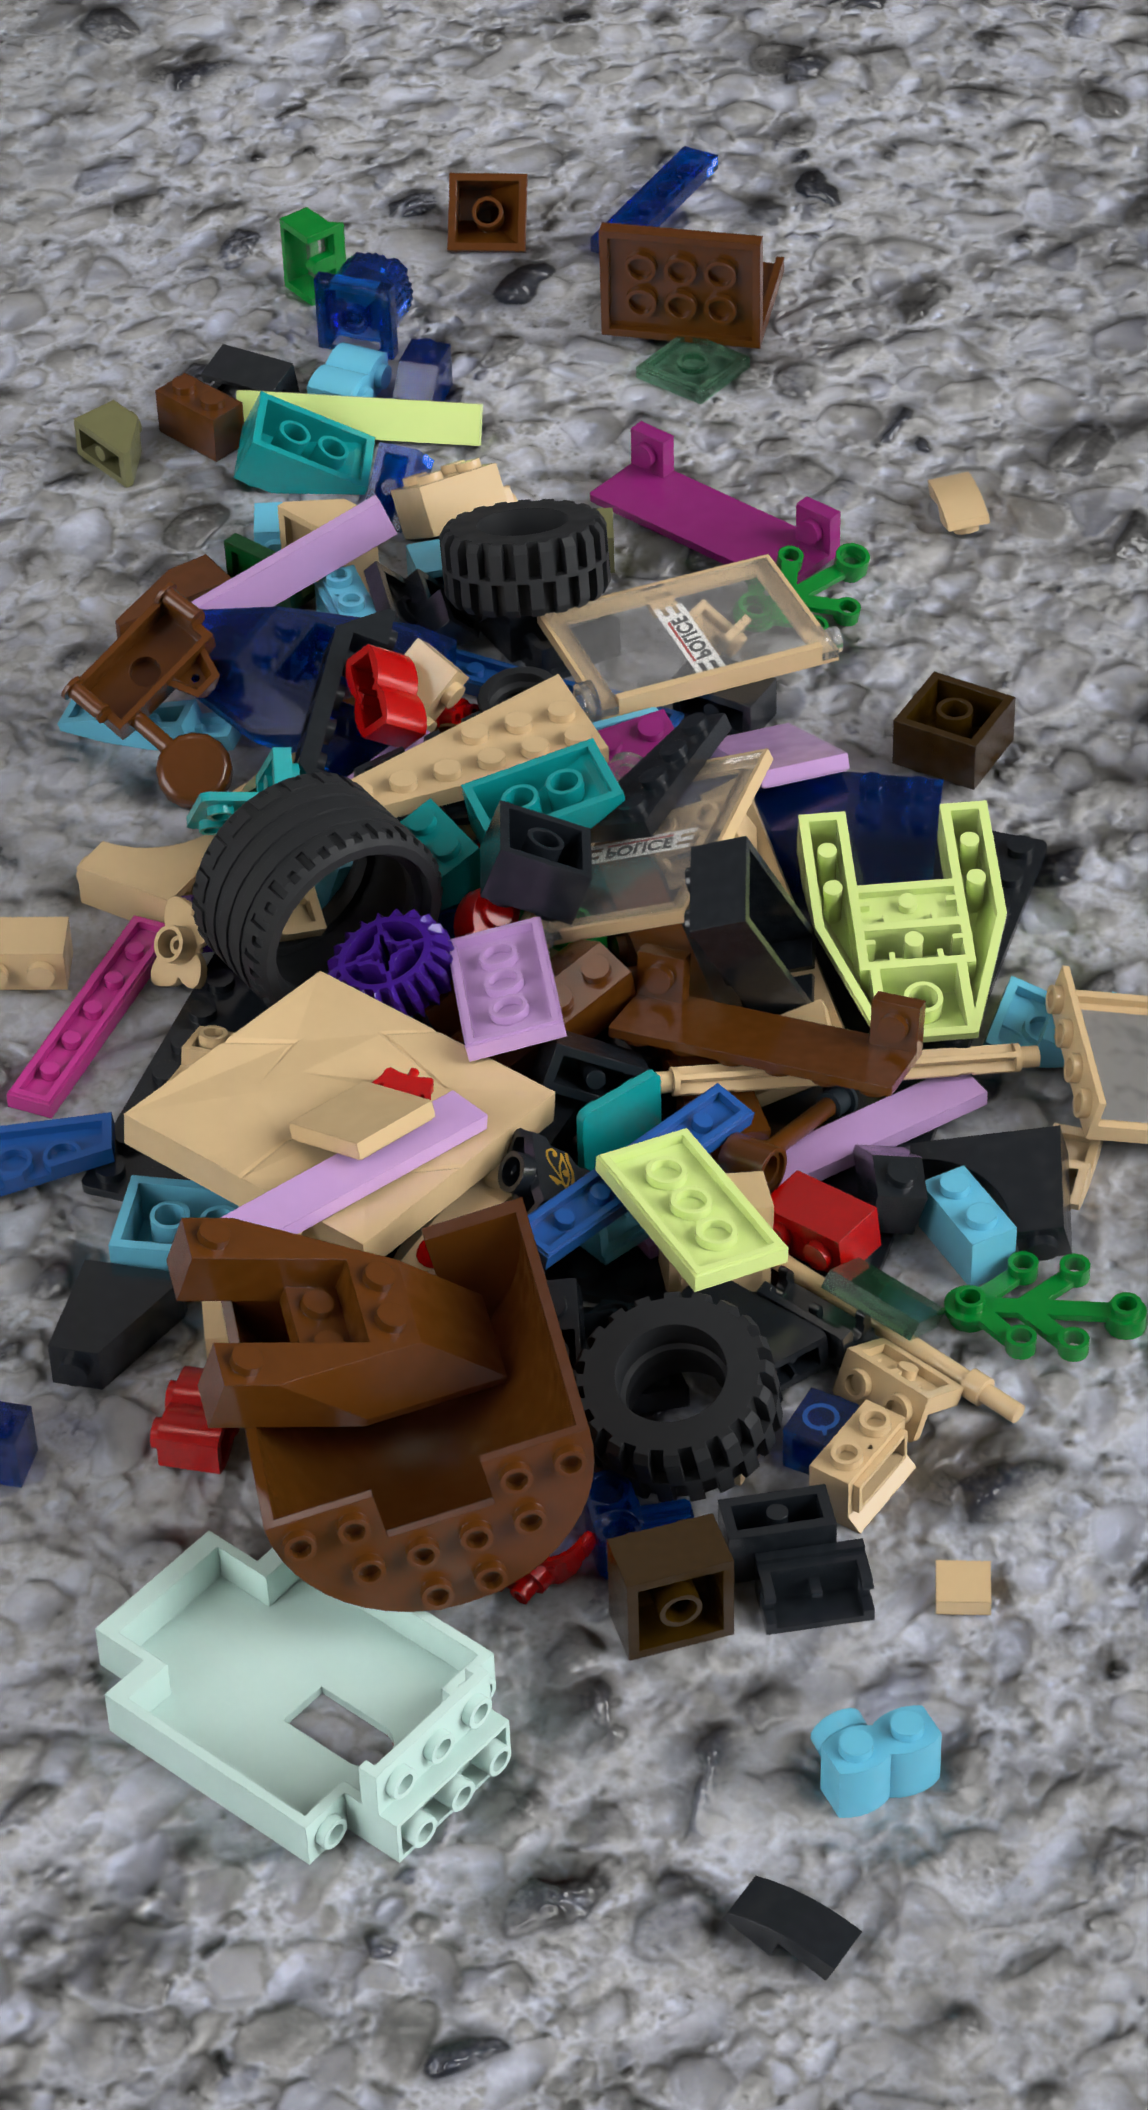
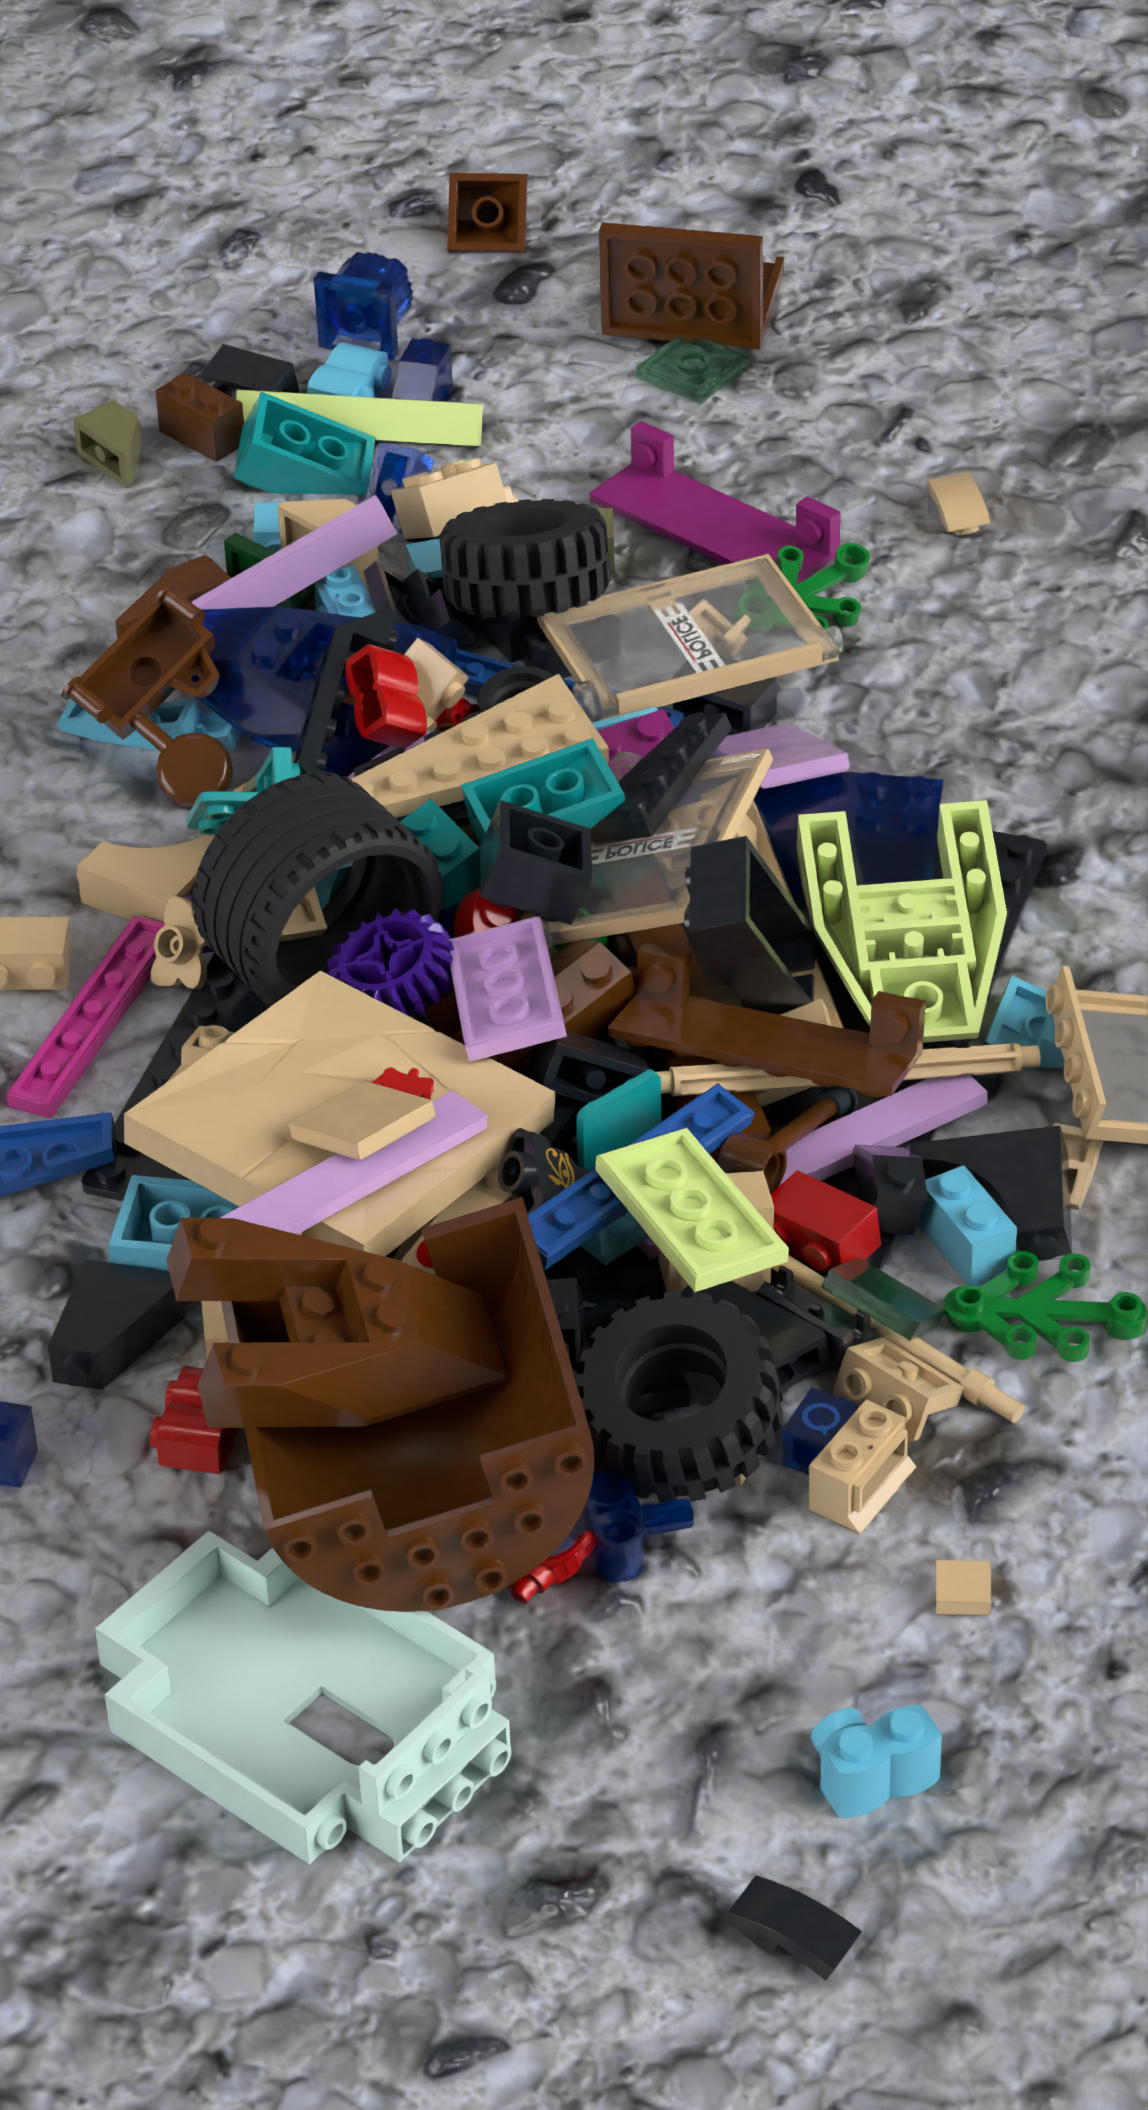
green window [279,207,348,306] -> none
clear blue plate [590,146,718,254] -> none
dark brown brick [607,1513,734,1661] -> none
black brick [718,1484,837,1583] -> none
black hinge [755,1538,875,1635] -> none
dark brown brick [892,671,1016,790] -> none

